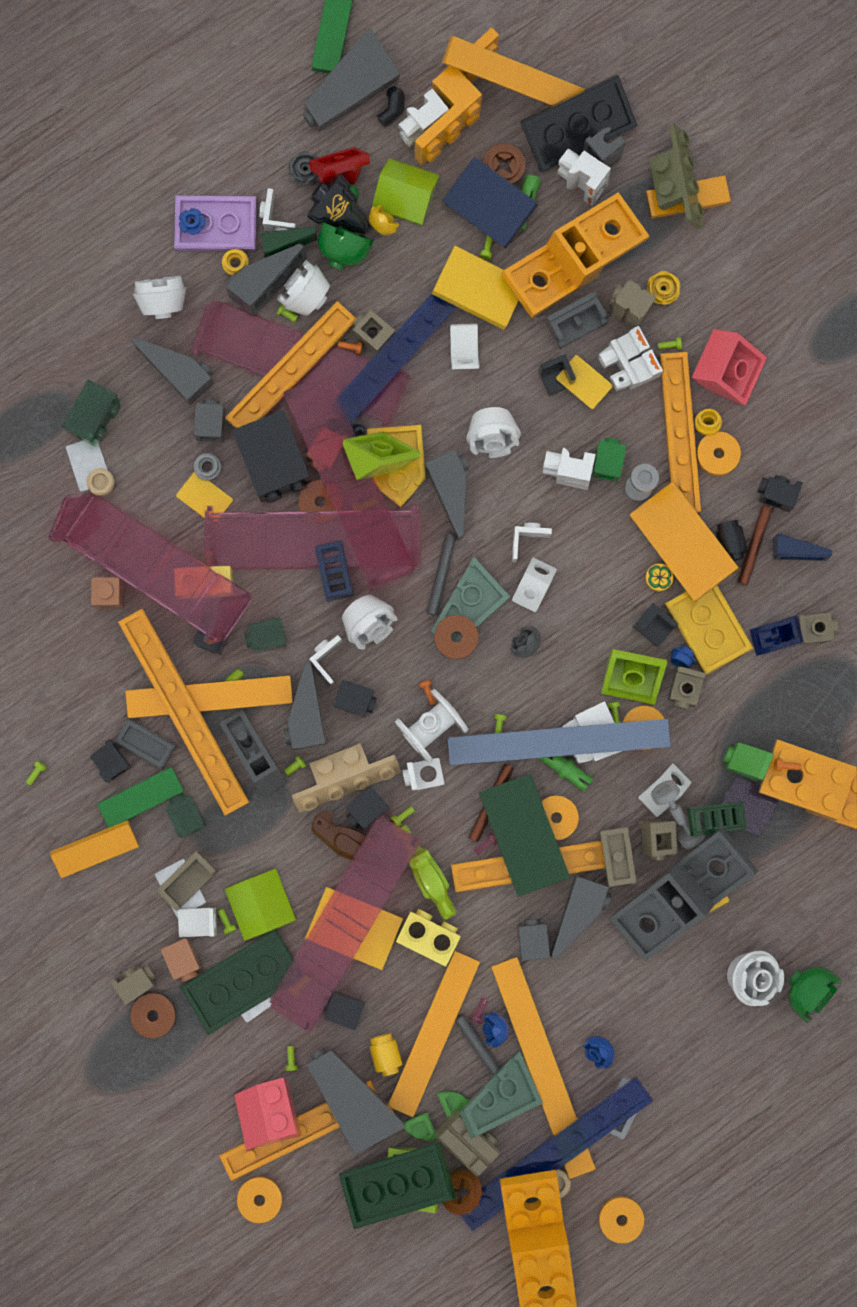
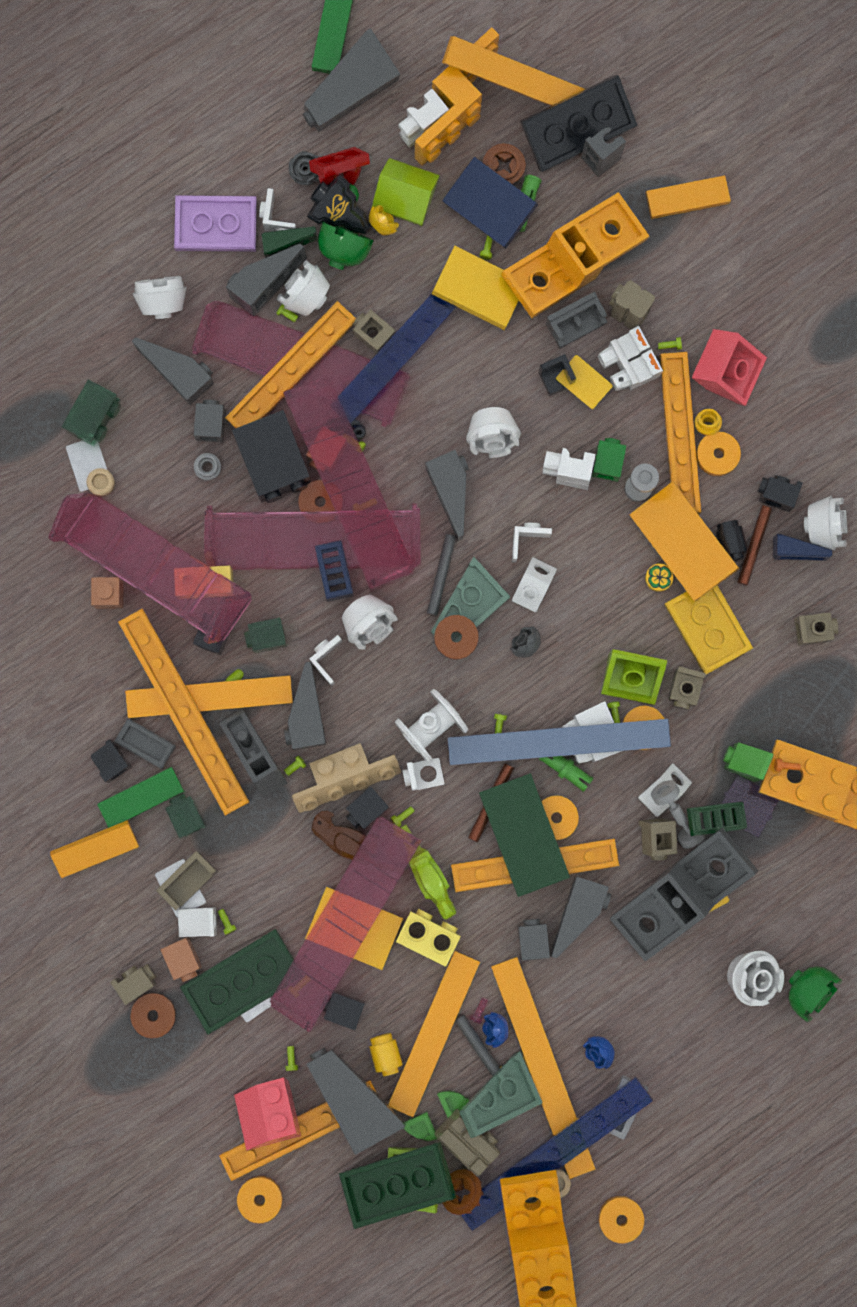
lime piece [26,761,47,785] -> none
yellow sticker [176,471,233,524] -> none
blue plate [179,208,205,235] -> none
yellow plate [222,249,249,276] -> none
lime slope [224,869,296,941] -> none
black brick [333,679,377,718] -> none
orange piece [338,341,363,355] -> none
lime slope [343,431,421,480] -> none
yellow tile [367,425,426,508] -> none
black arm [377,86,405,127] -> none
orange piece [418,679,436,705] -> none
white bracket [450,324,479,369] -> none
clear pink piece [474,832,497,855] -> none
white hips [557,149,611,206] -> none
dark tan panel [598,827,637,887] -> none
black panel [632,603,678,646] -> none
yellow plate [647,271,680,305] -> none
olive bracket [649,124,704,229] -> none
blue plate [669,646,696,669] -> none
clear blue slope [750,616,804,656] -> none
none -> white cone [804,496,847,550]

